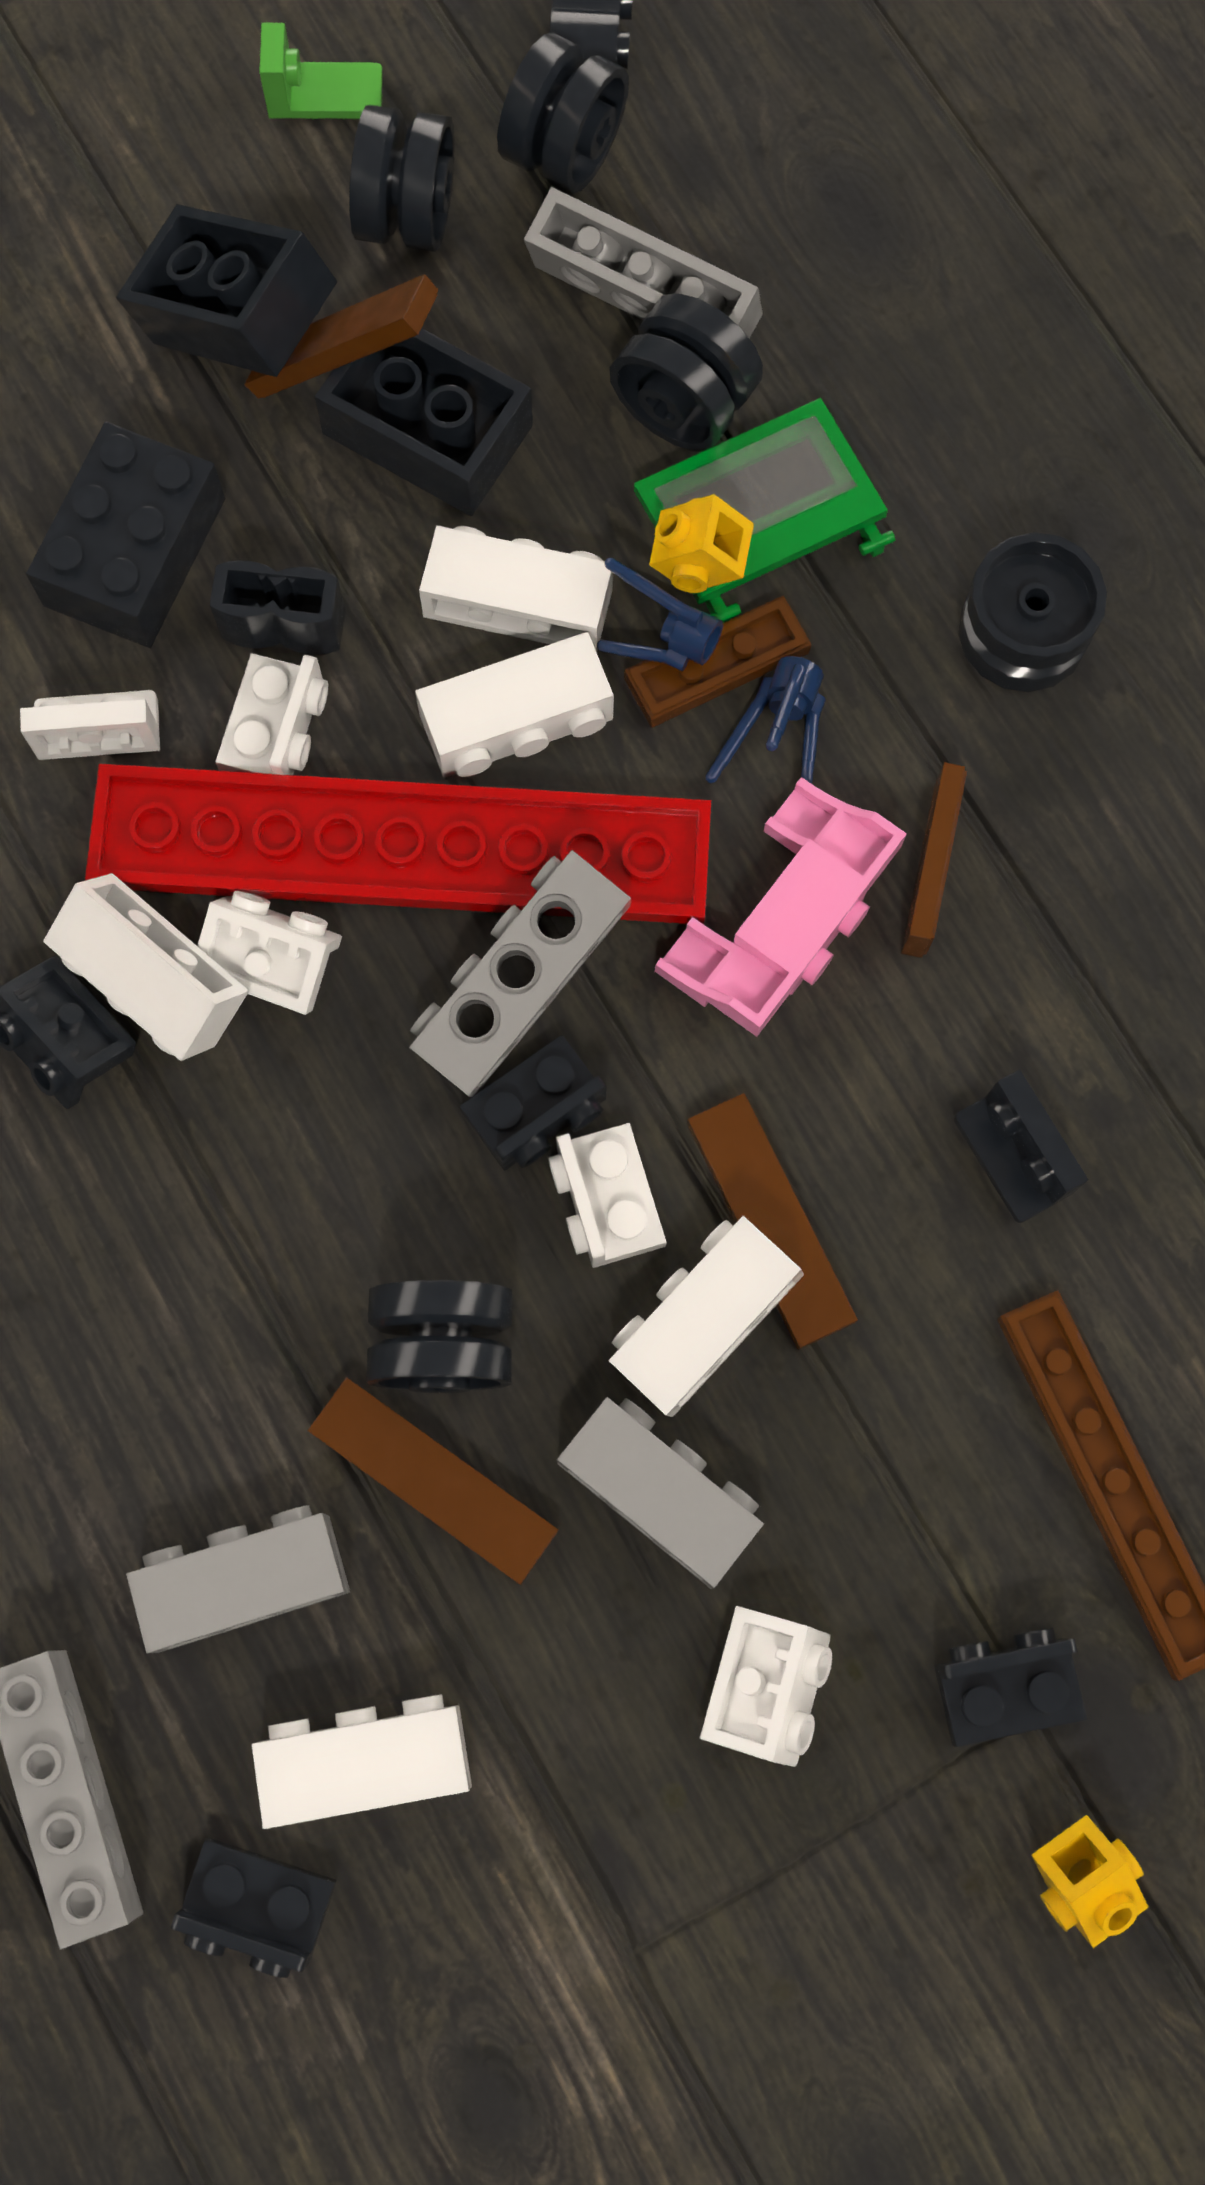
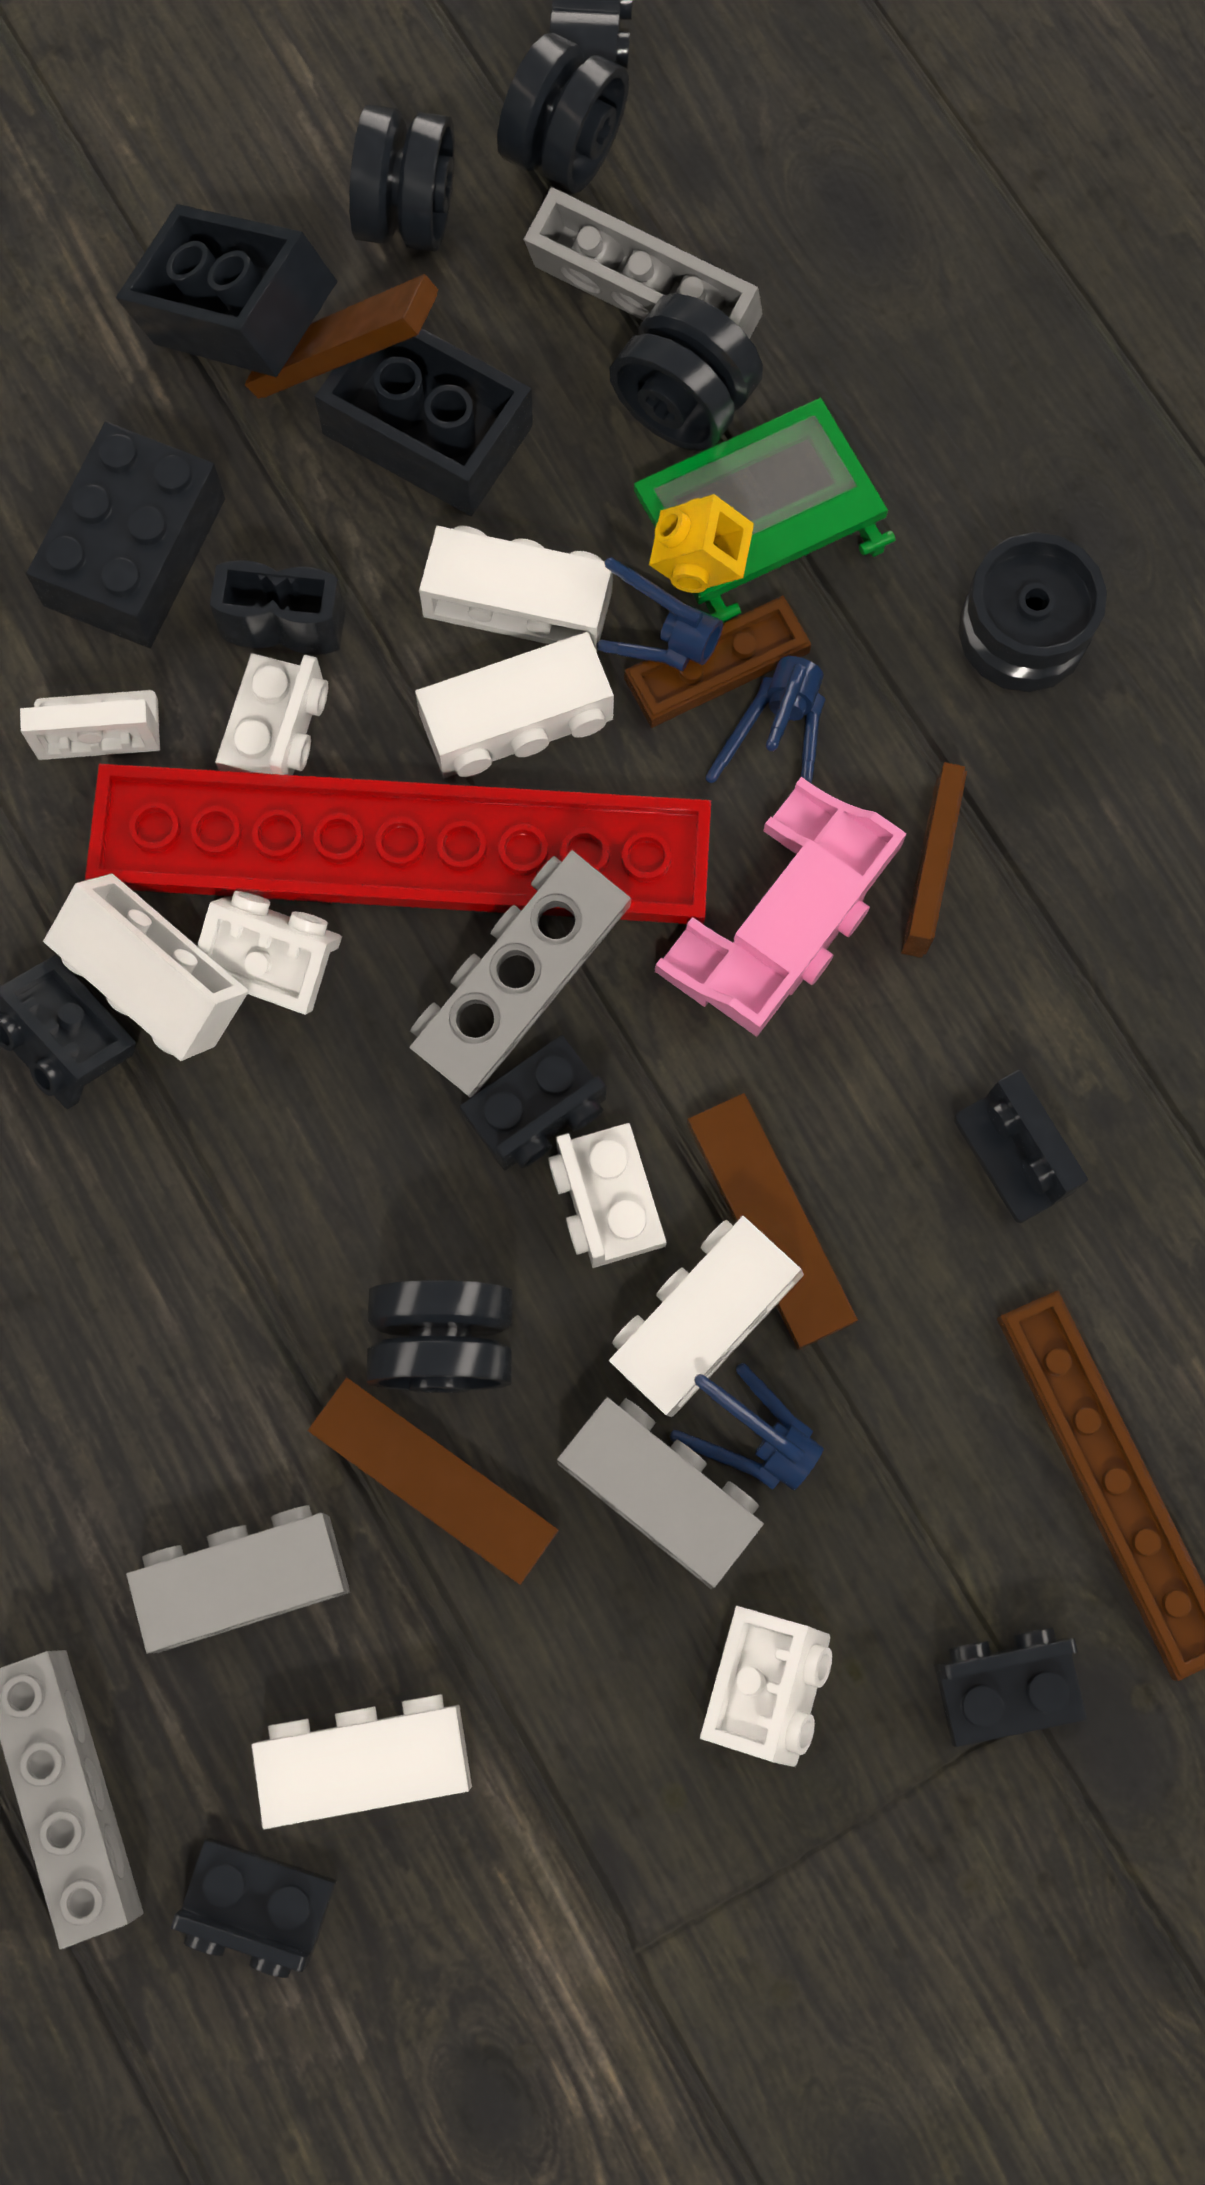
bright green bracket [260,23,383,119] -> none
yellow brick [1032,1815,1149,1948] -> none
none -> dark blue plant [670,1363,824,1490]

